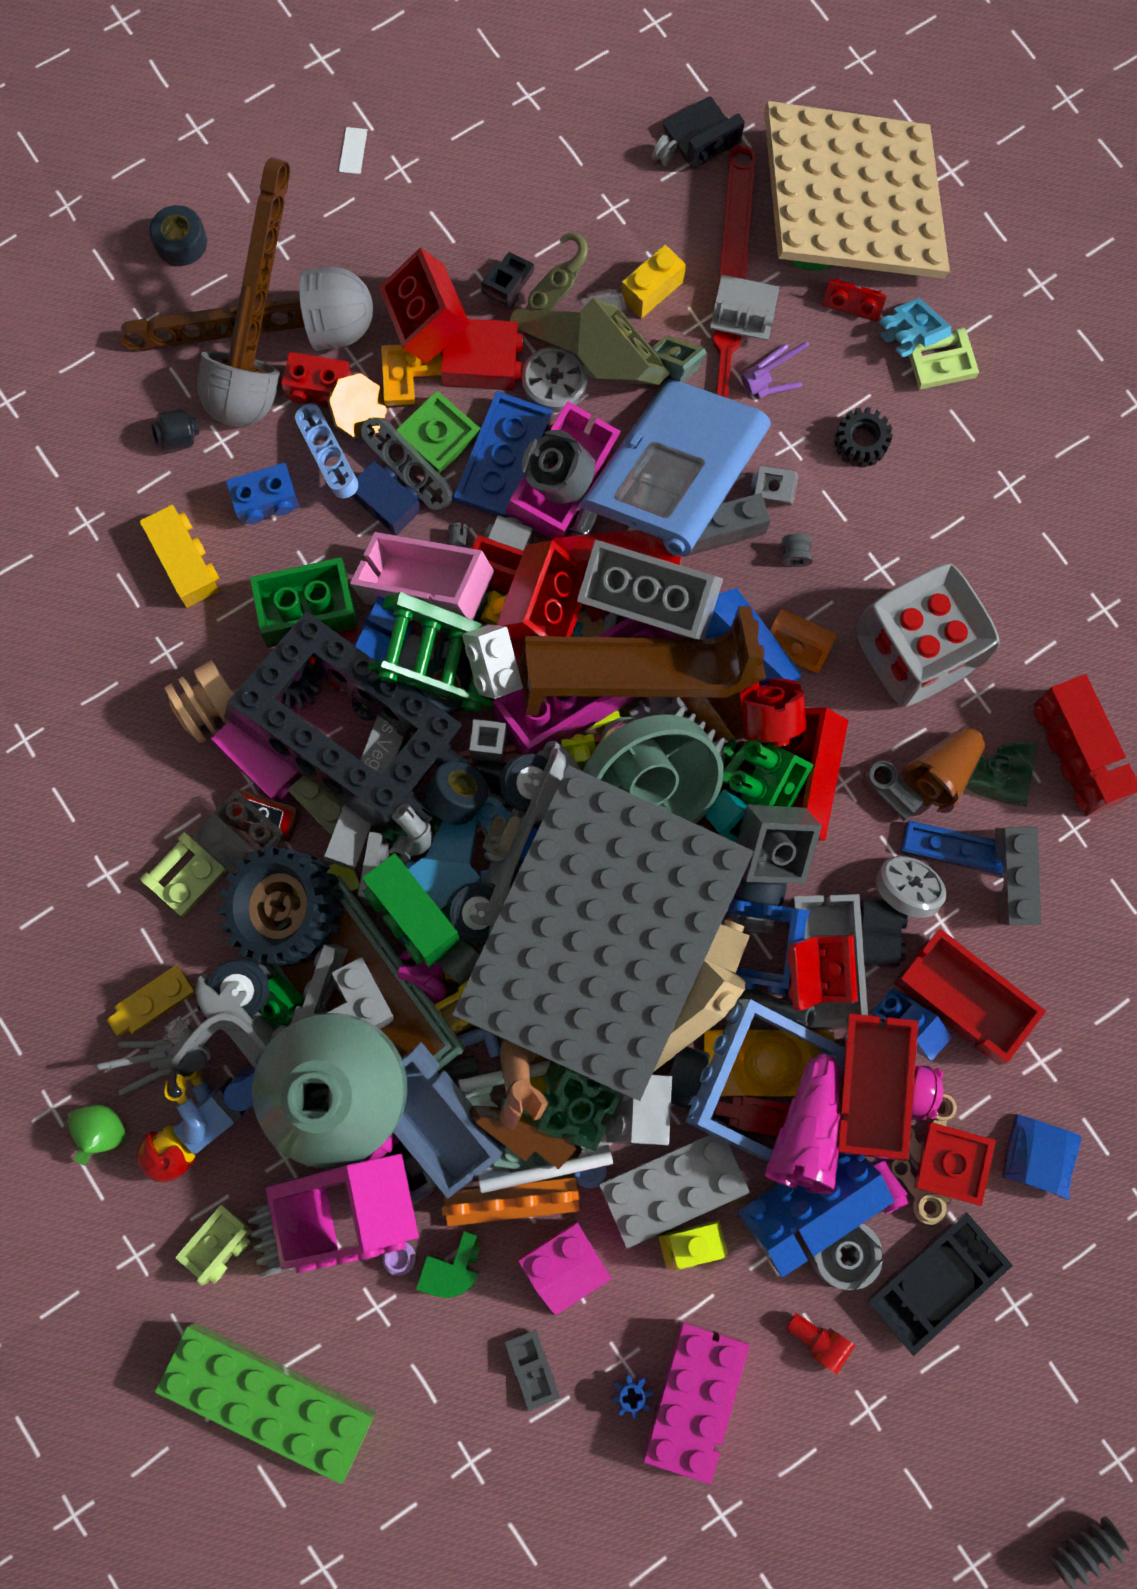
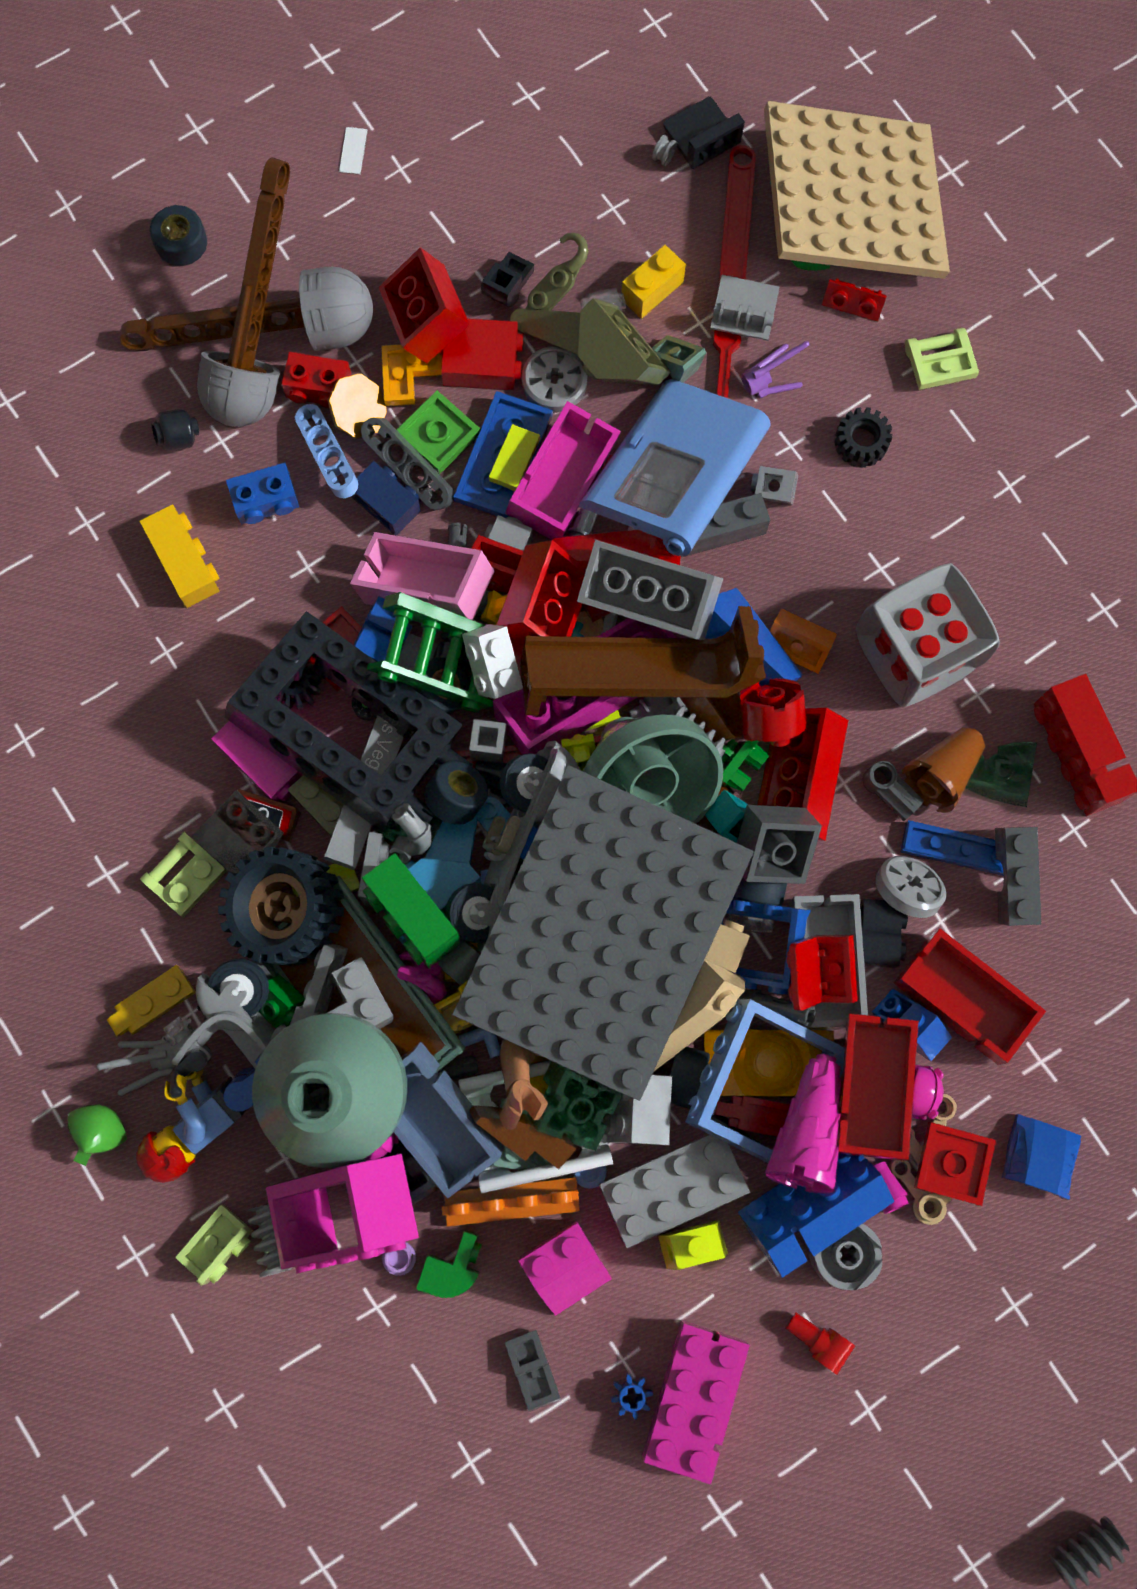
bright green brick [155,1323,377,1485] -> none
light nougat wheel [164,660,234,744] -> none
green brick [250,557,359,648] -> none
dark grey brick [522,430,595,504] -> none
green brick [729,741,813,807] -> none
dark grey wheel [782,533,813,567] -> none
black slope [867,1212,1013,1356] -> none
medium azure plate [880,298,951,357] -> none
none -> neon yellow tile [489,424,540,491]

